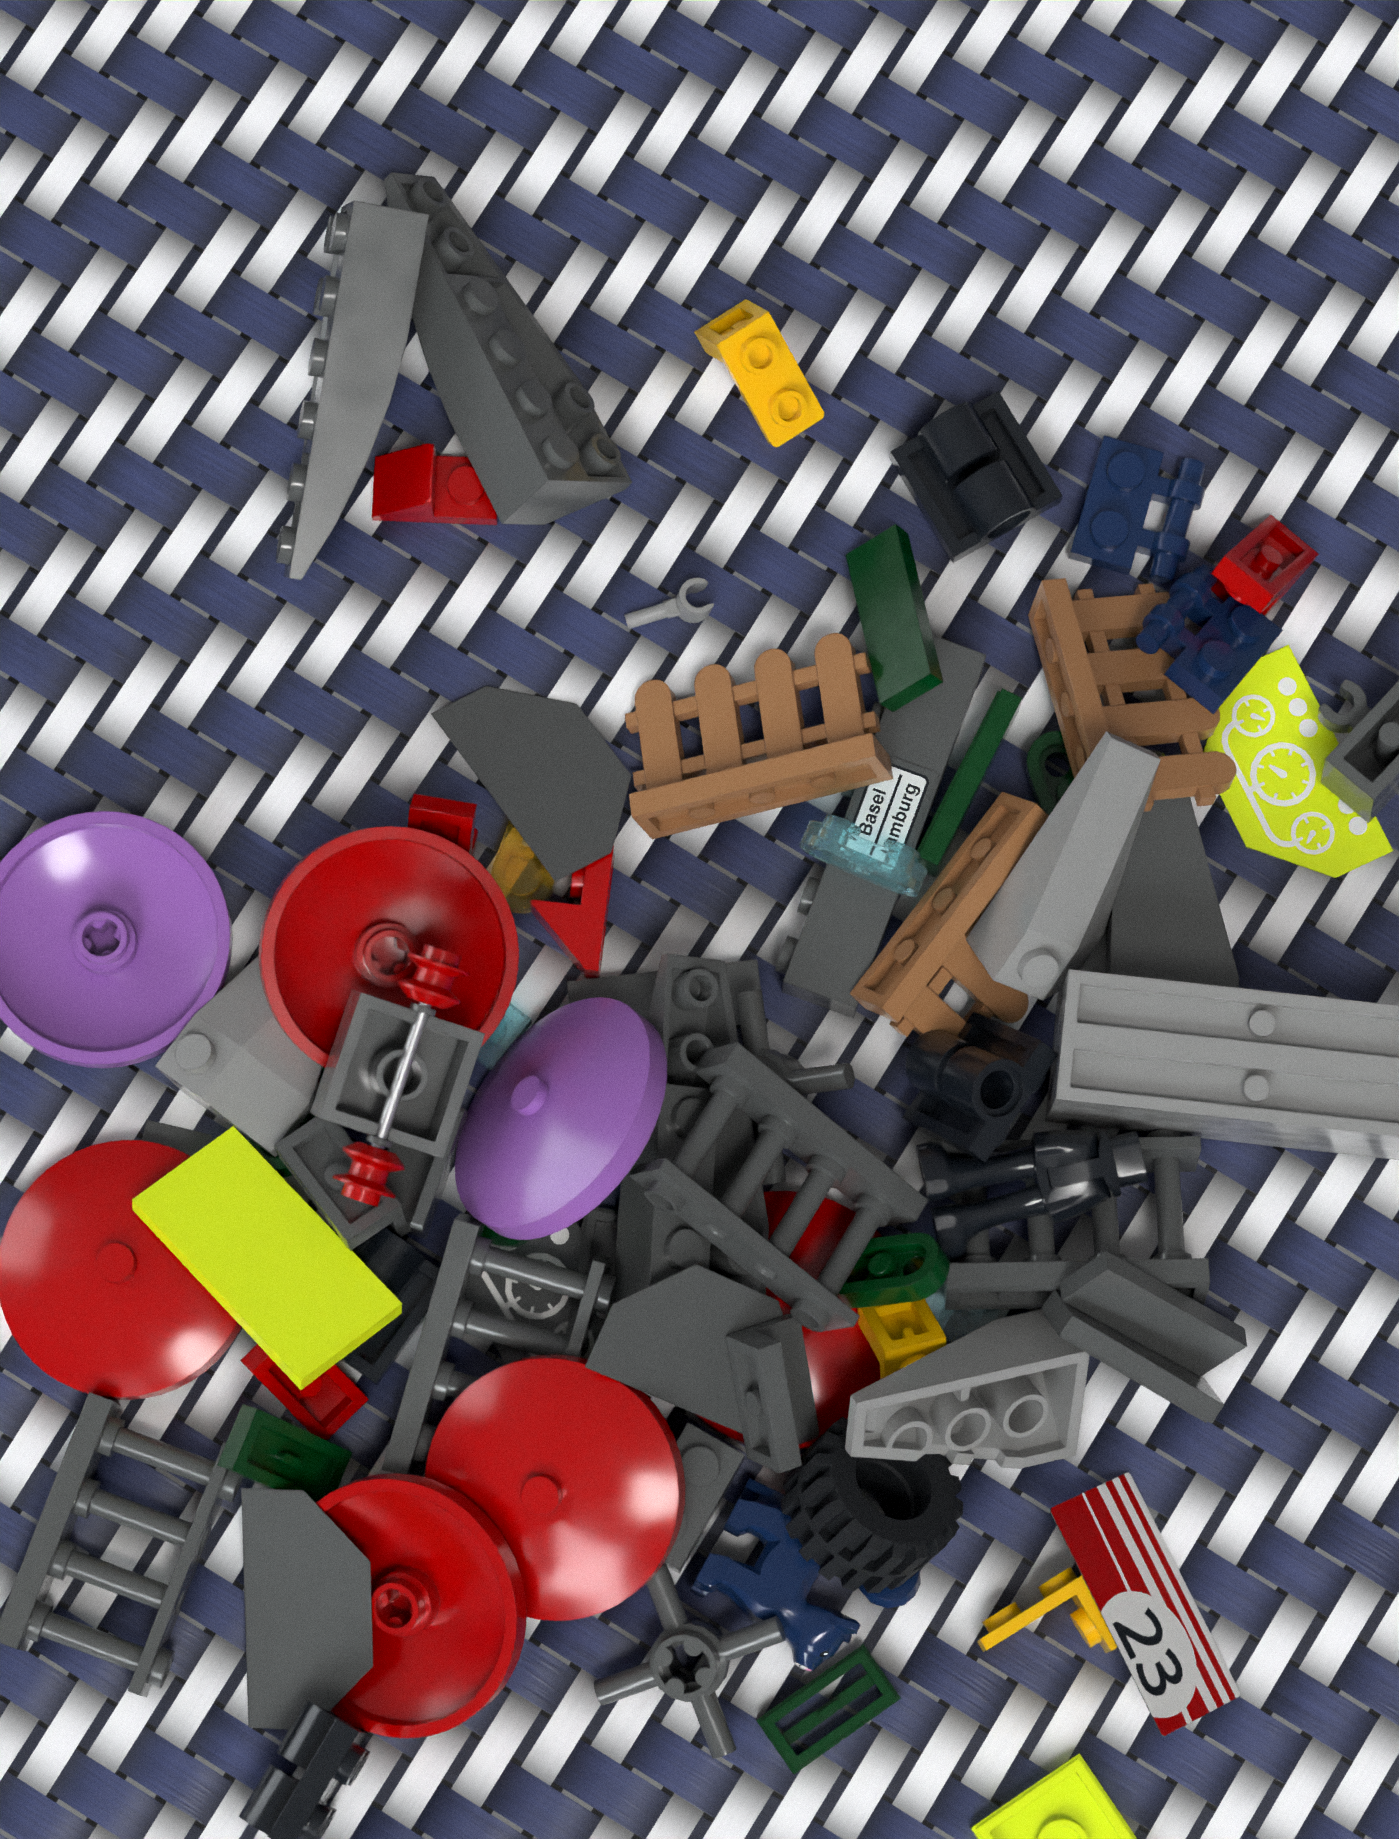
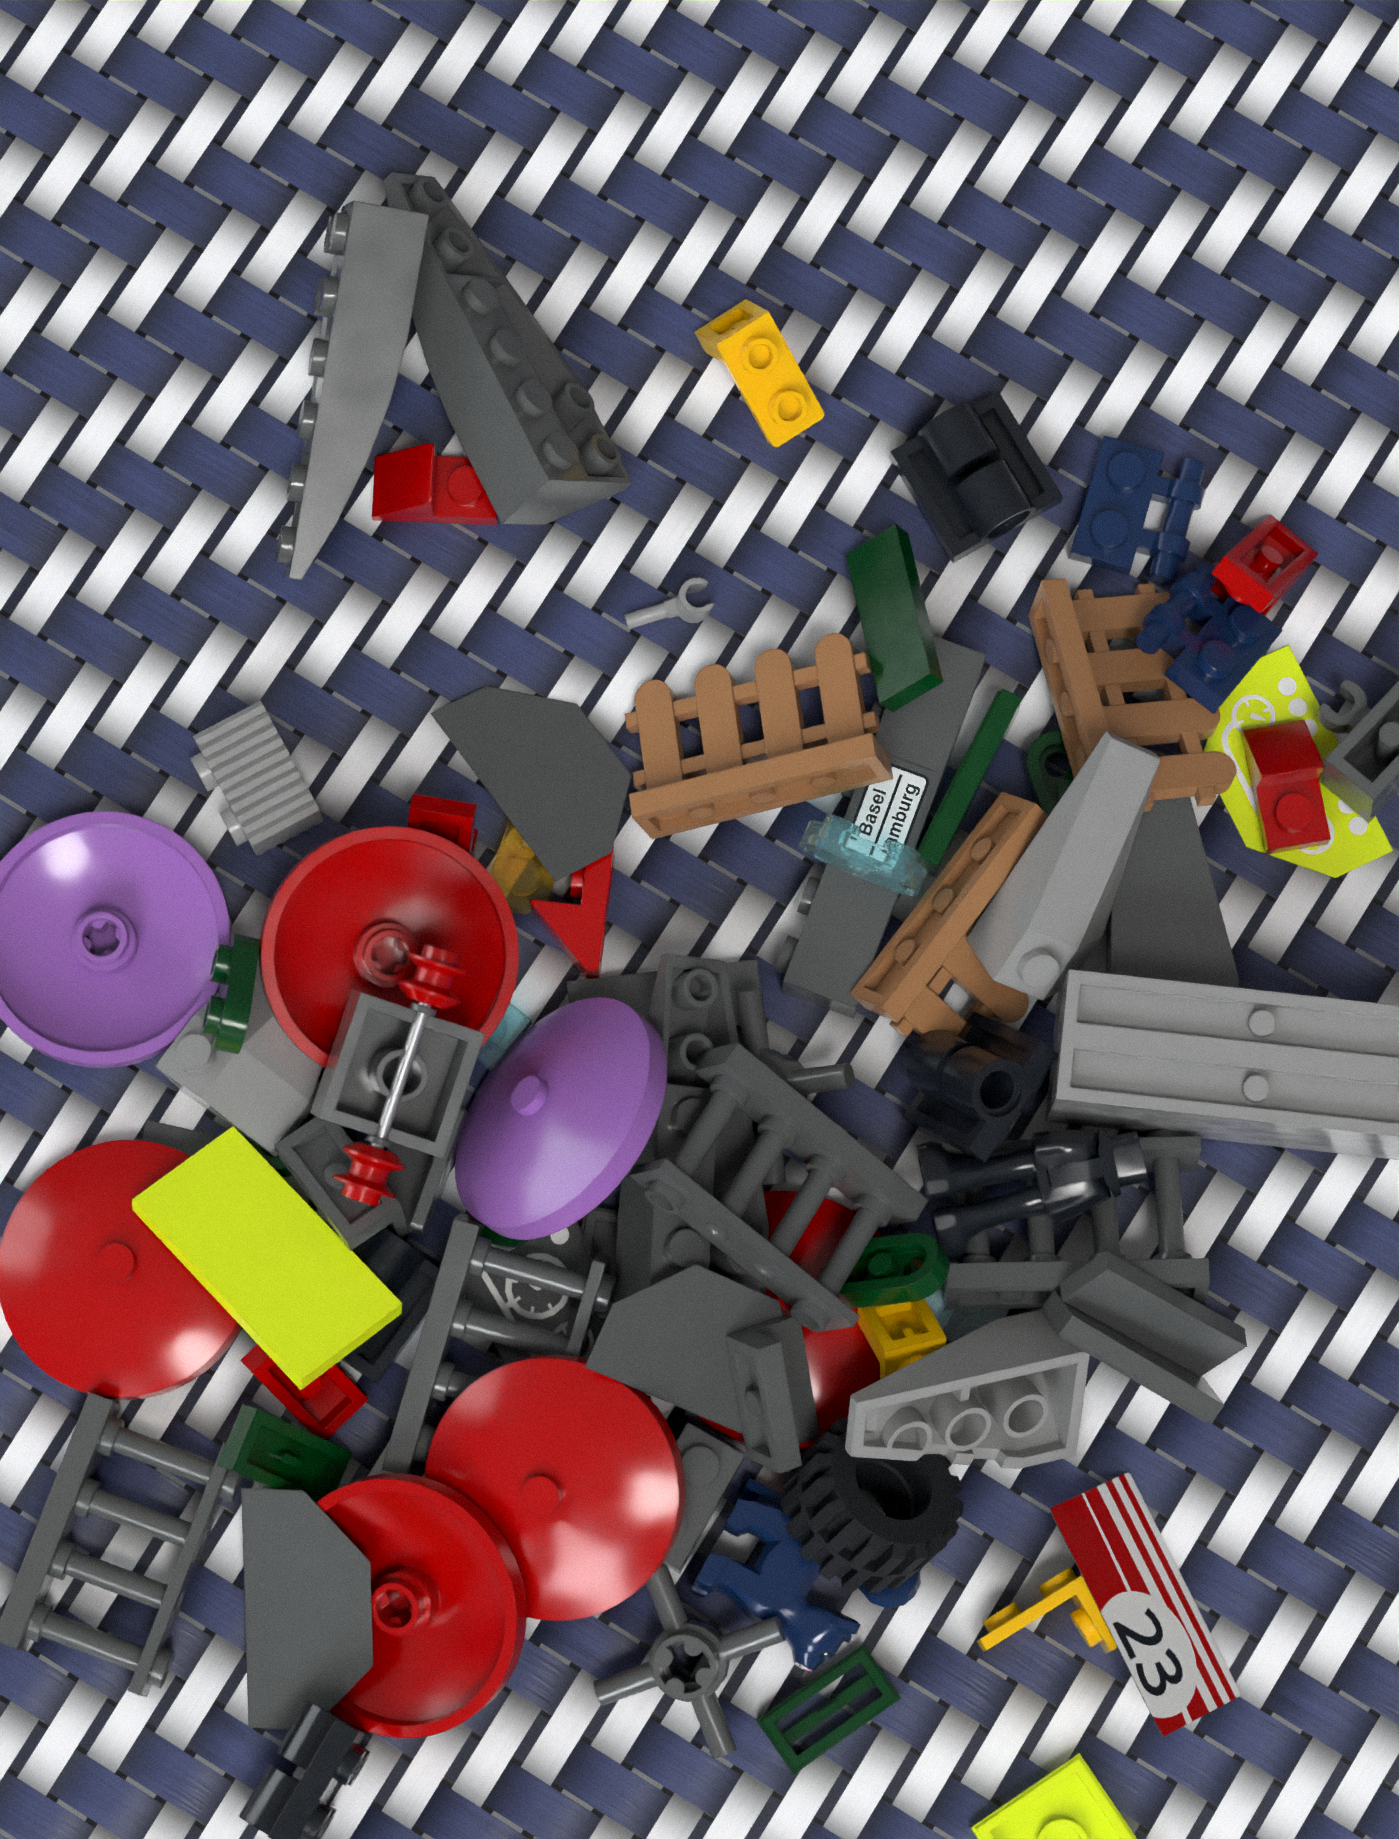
none -> light grey brick [190,700,324,856]
none -> dark green plate [202,933,260,1055]
none -> red slope [1241,720,1331,855]

